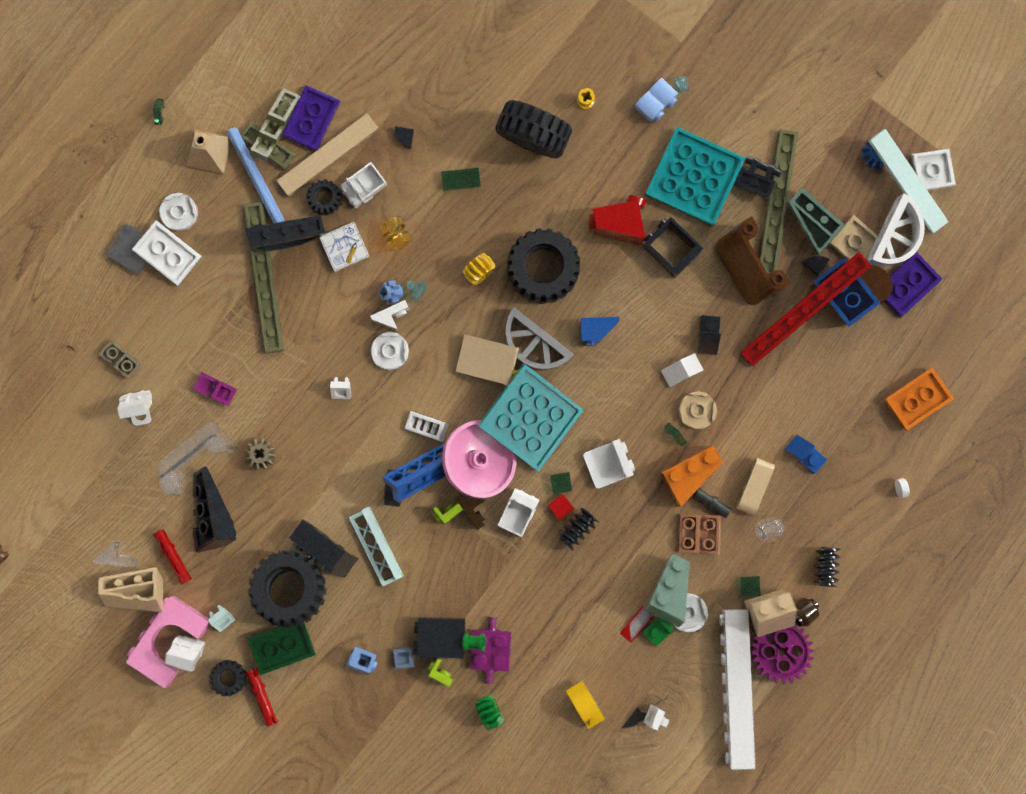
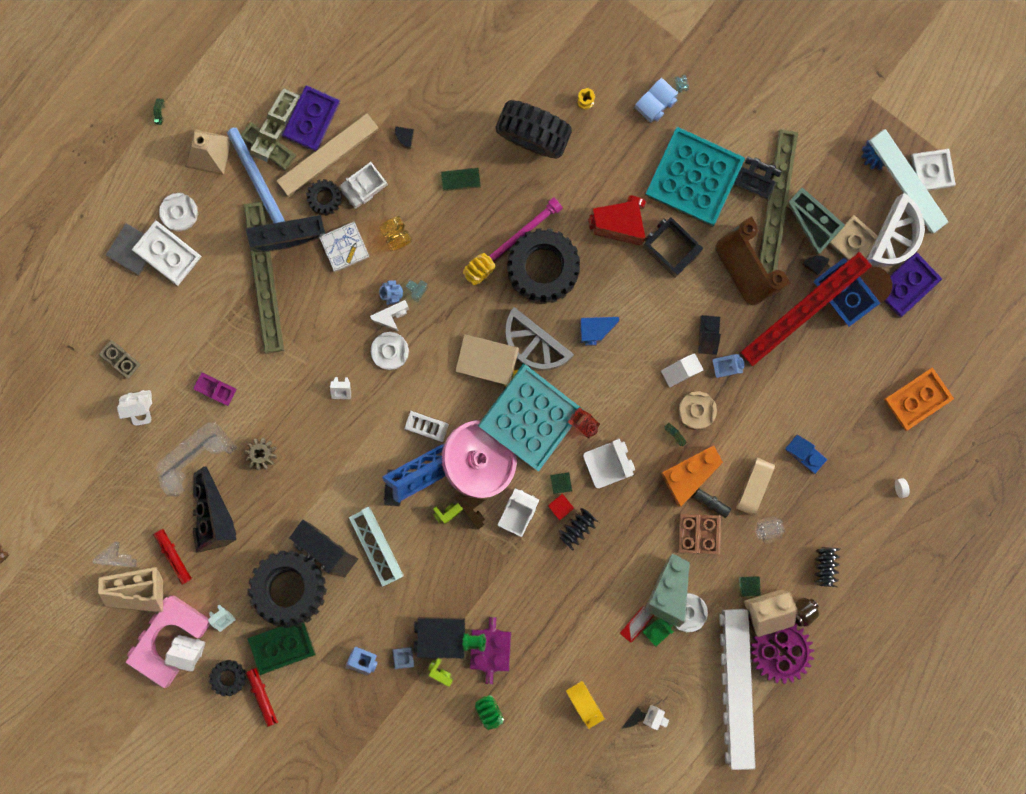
none -> dark pink piece [489,197,563,262]
none -> clear red brick [568,407,600,439]
none -> medium blue bracket [712,354,744,378]

